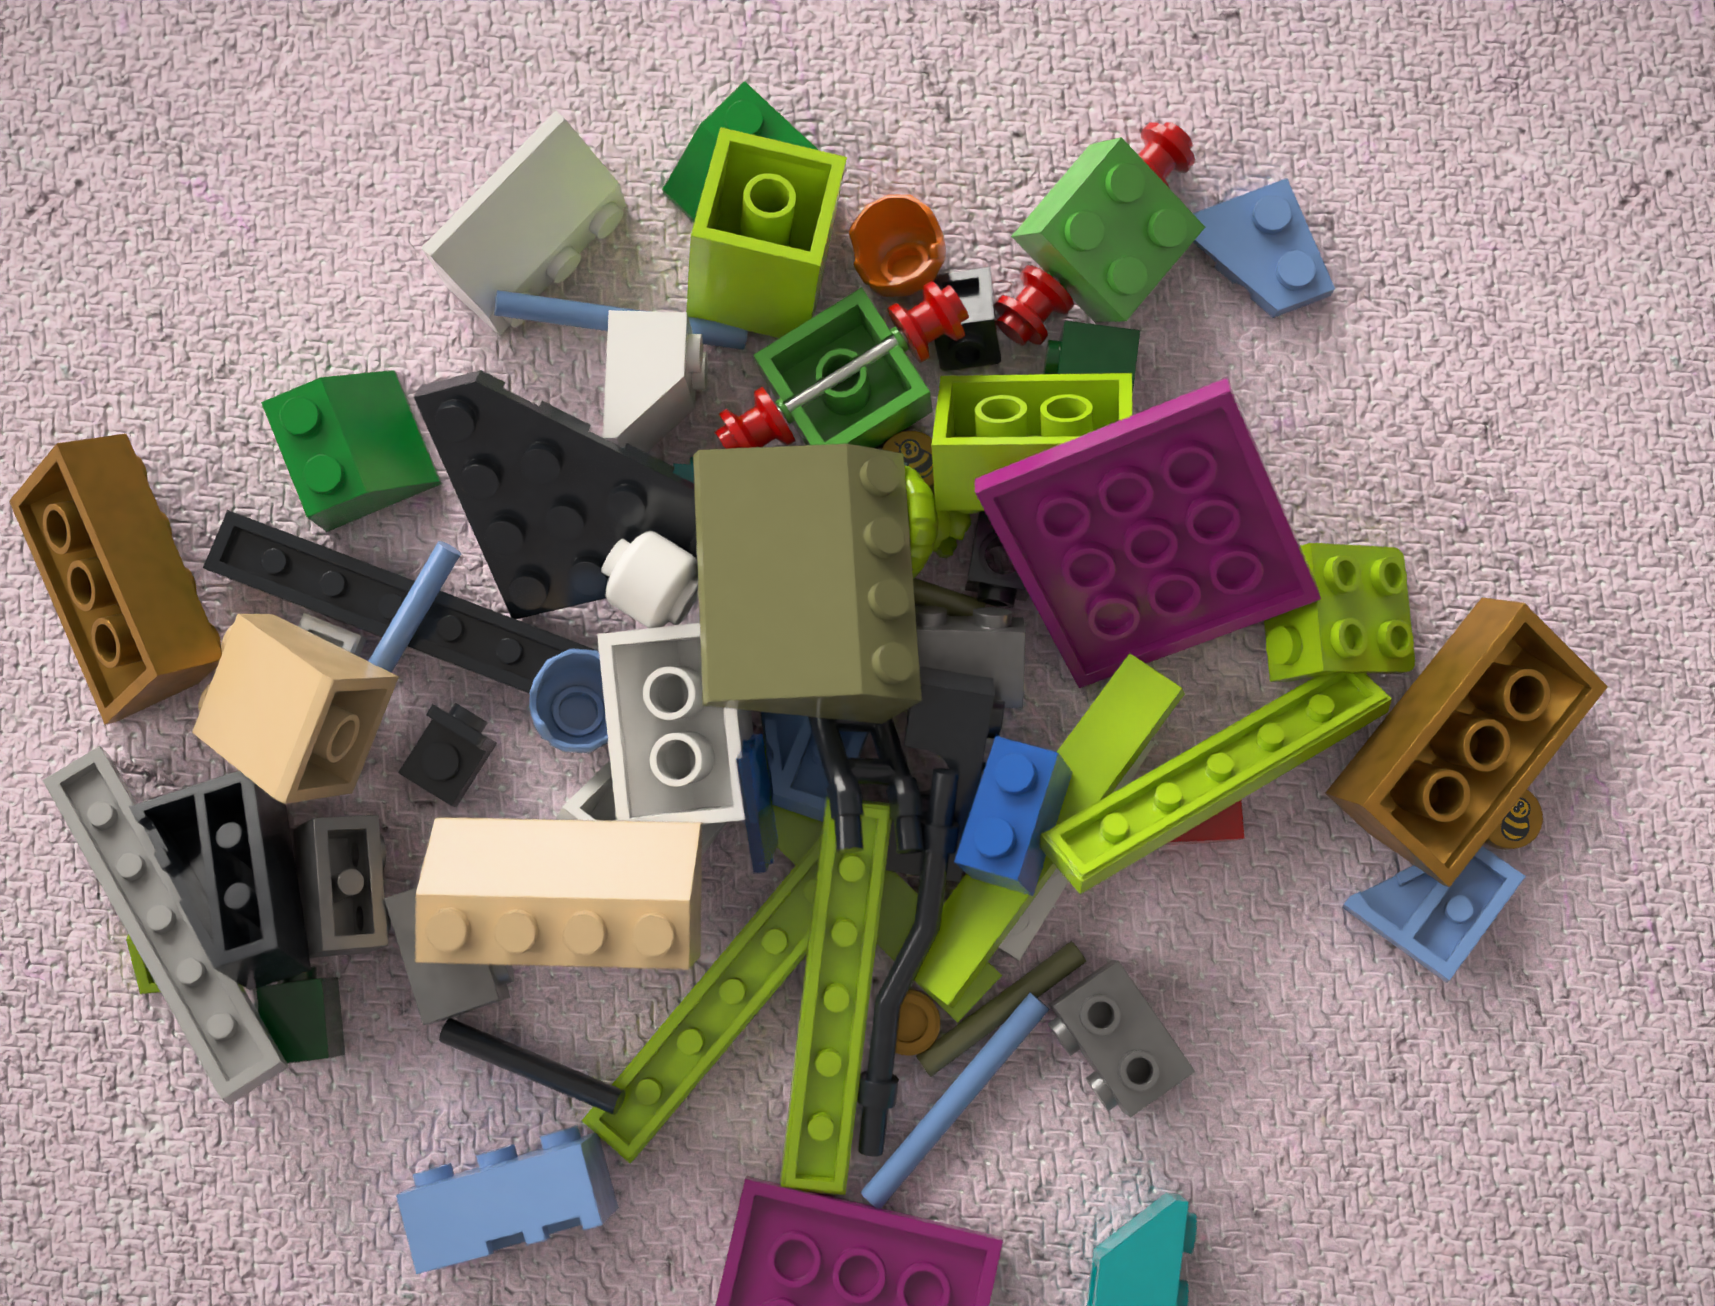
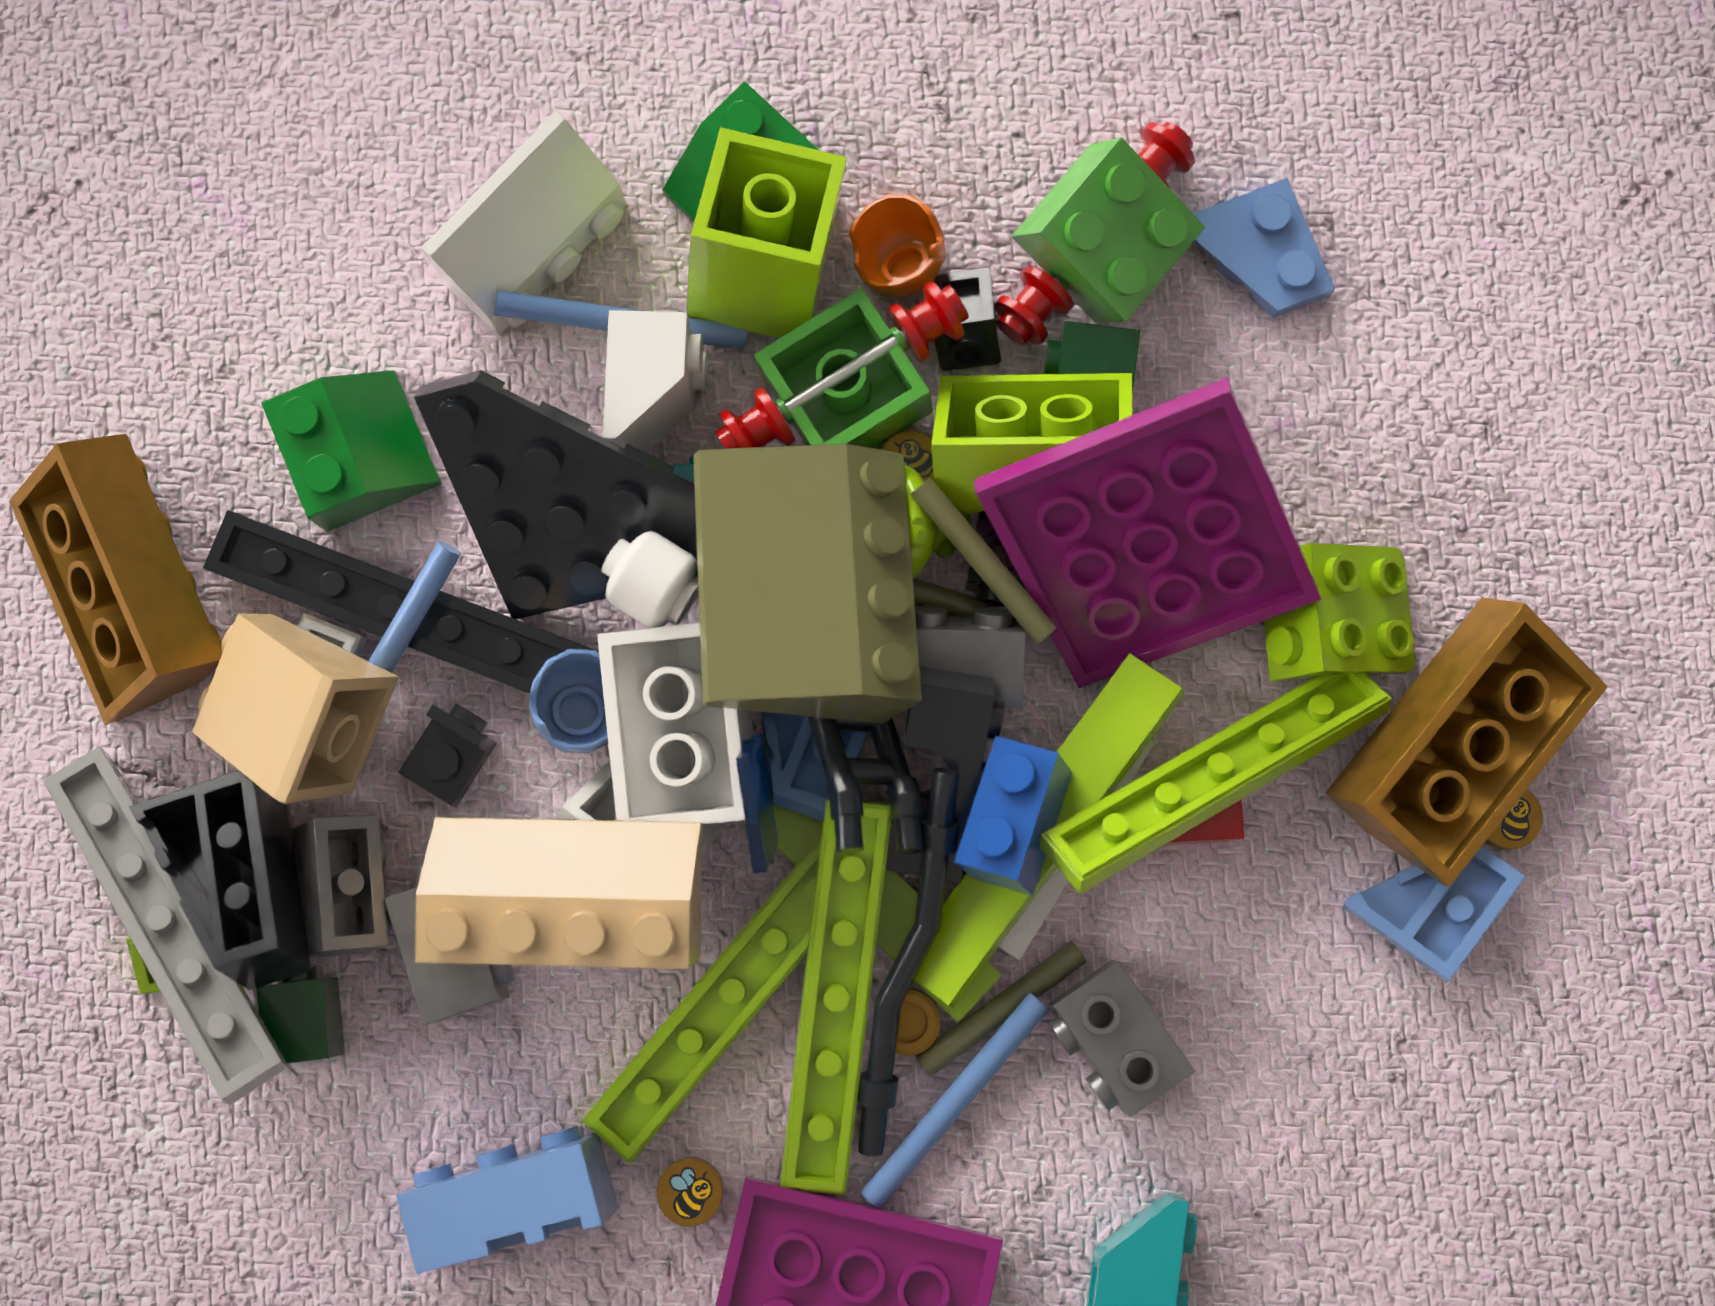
black bar [439,1018,625,1115] -> none
none -> tile [657,1157,724,1227]
none -> olive bar [911,477,1057,644]

